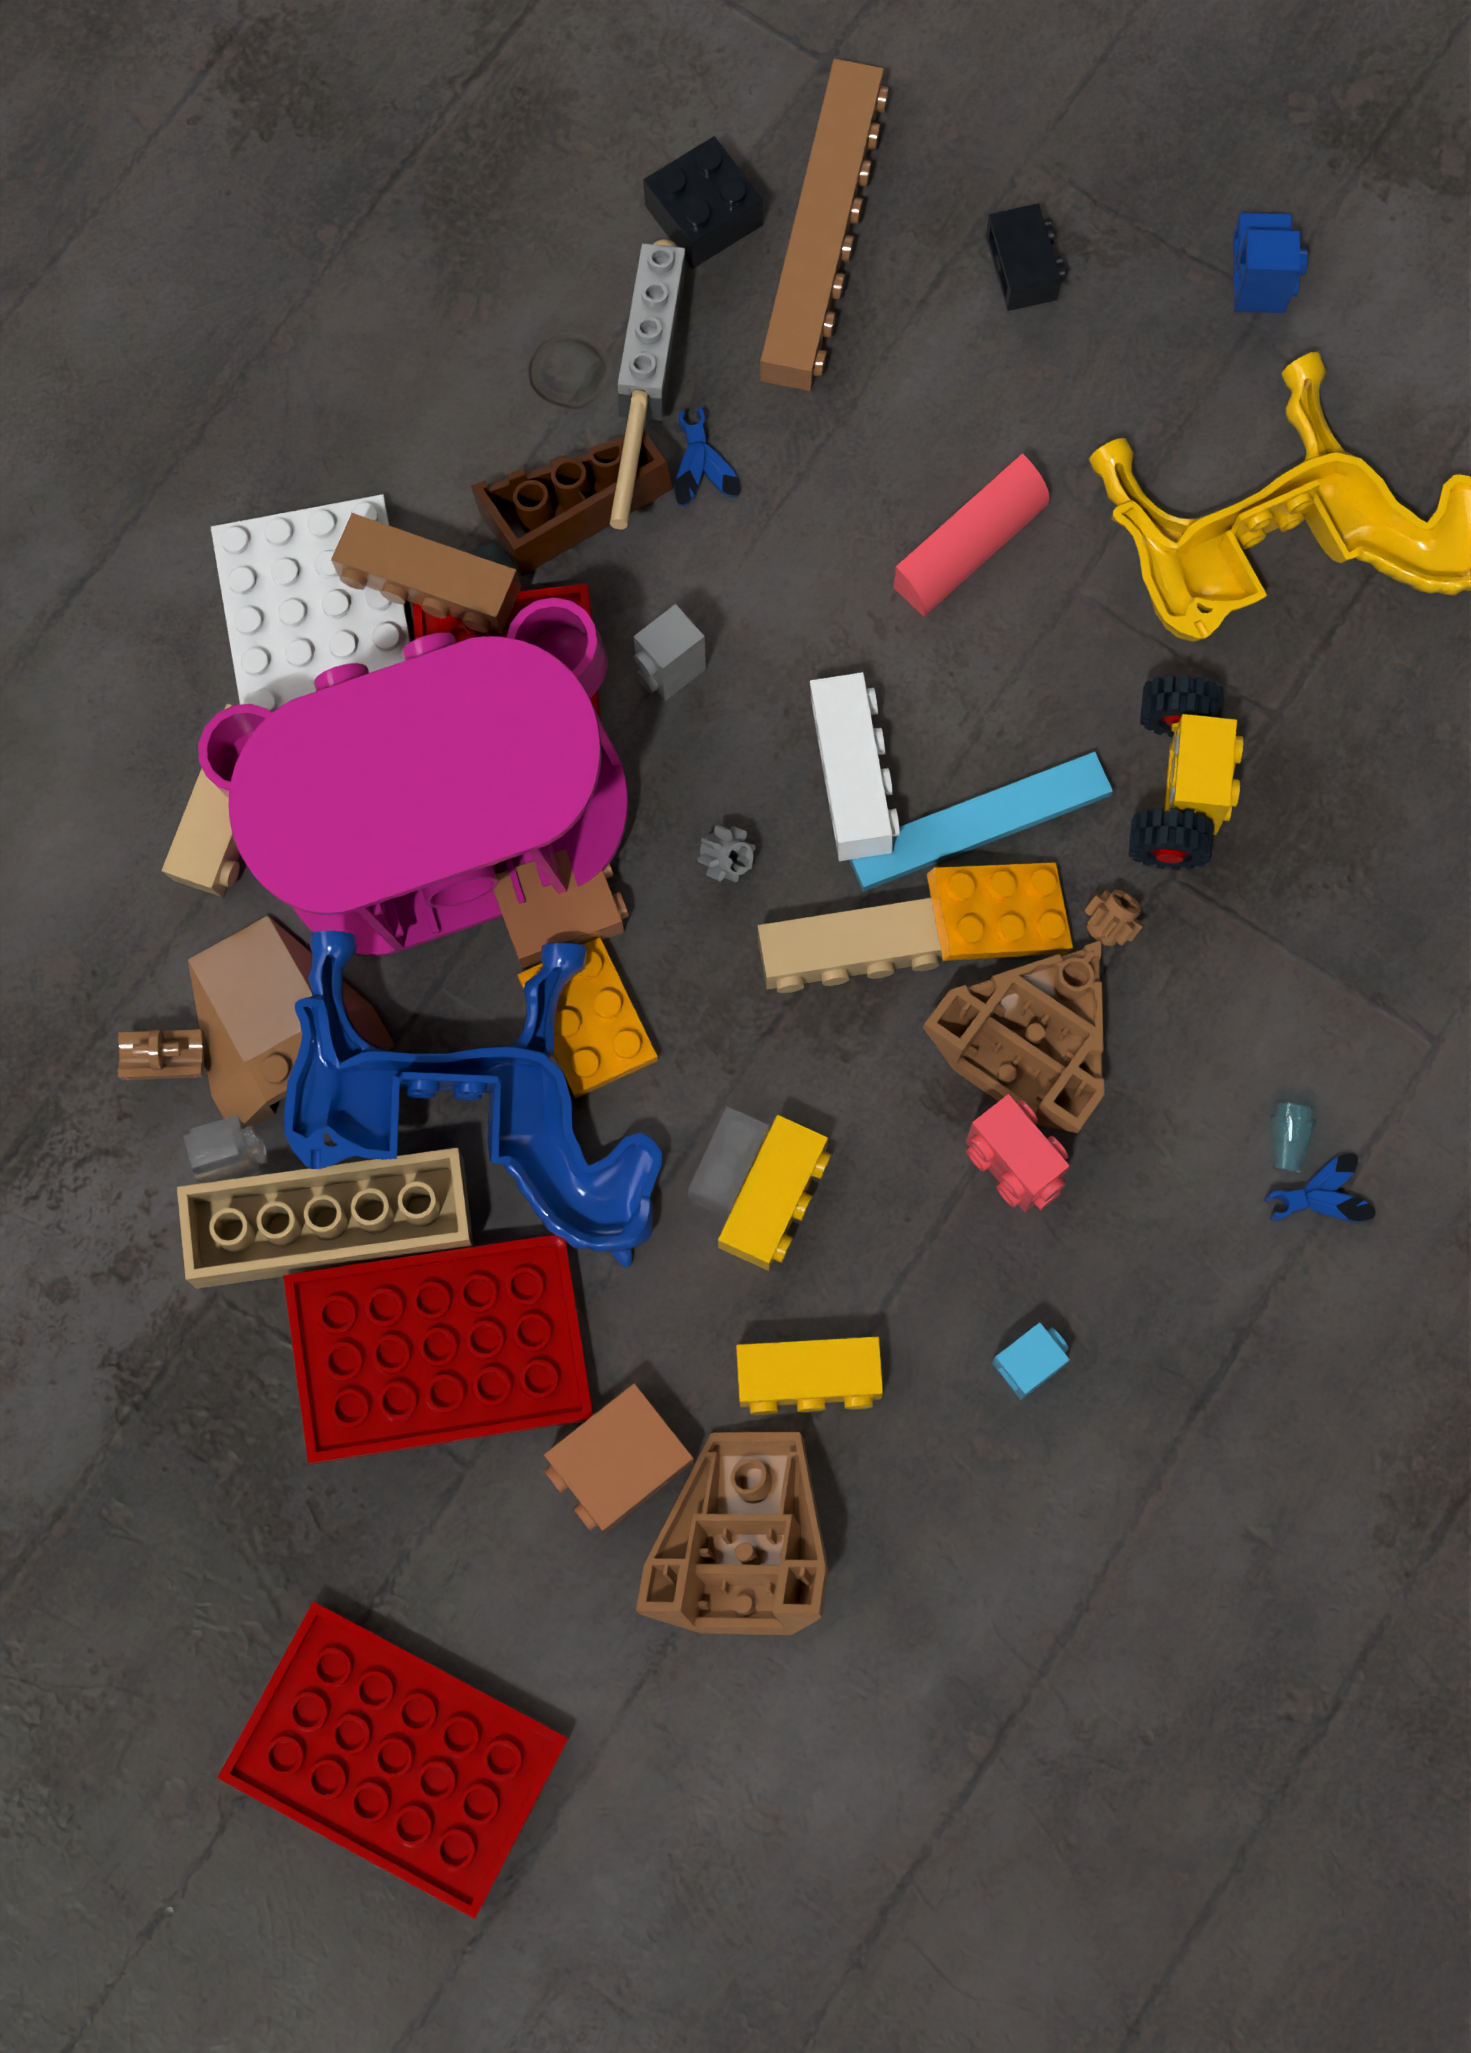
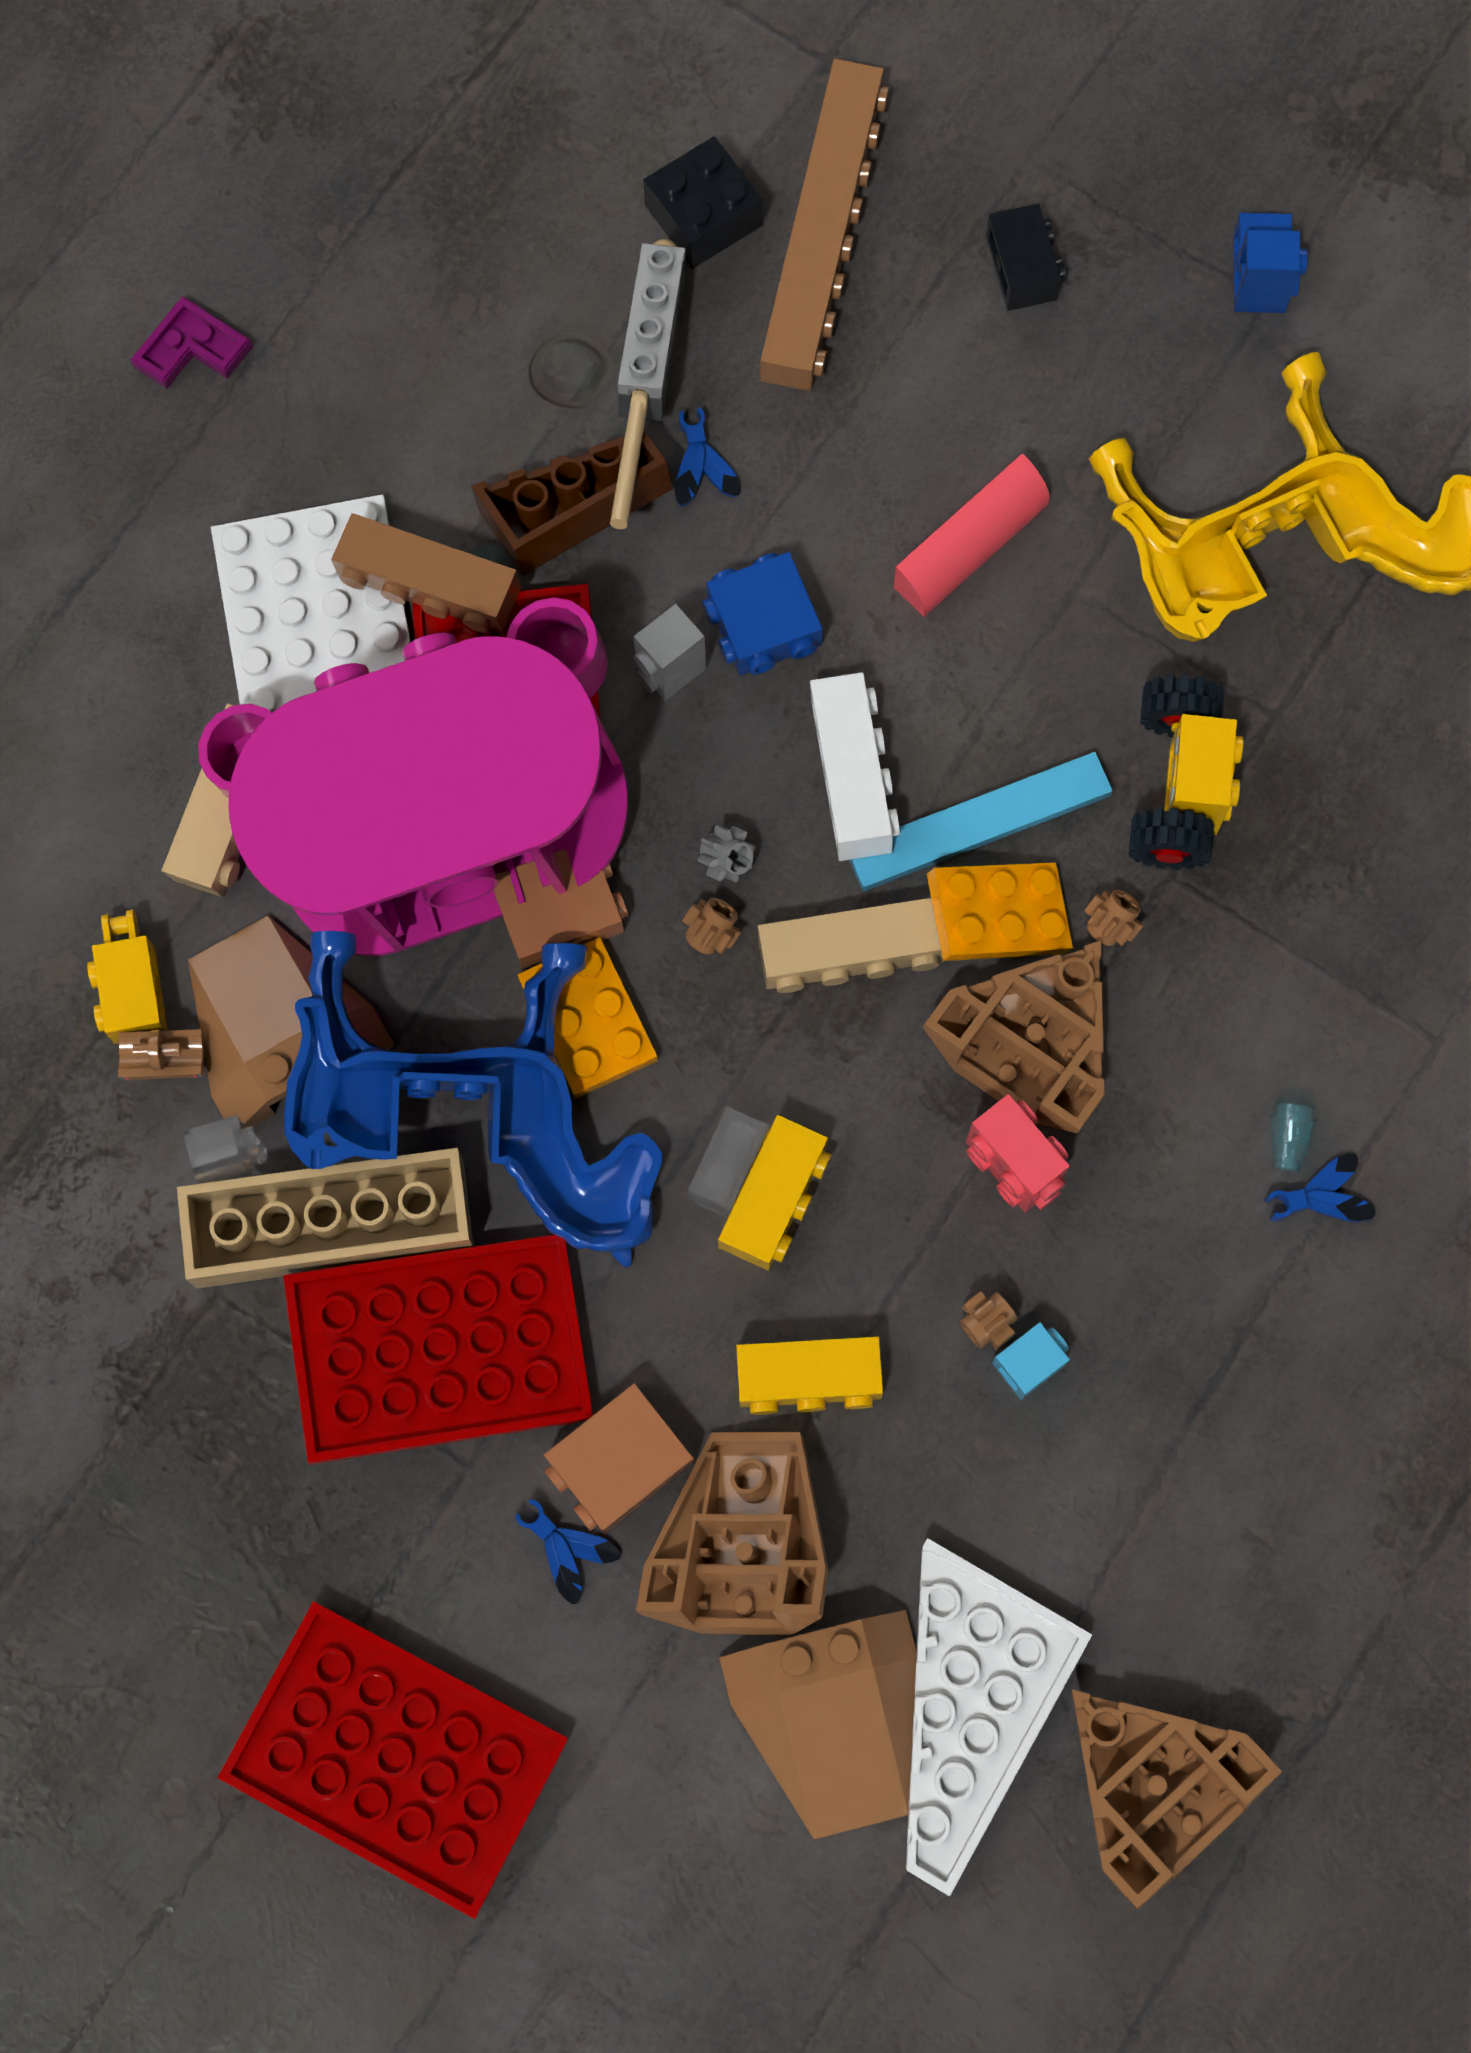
none -> yellow brick [87,909,168,1044]
none -> magenta tile [130,296,253,389]
none -> blue piece [515,1499,620,1604]
none -> medium nougat gear [682,898,742,955]
none -> blue brick [702,552,822,676]
none -> medium nougat wedge [719,1610,917,1839]
none -> white wing [906,1538,1092,1896]
none -> medium nougat gear [959,1291,1018,1351]
none -> medium nougat wedge [1072,1689,1282,1910]

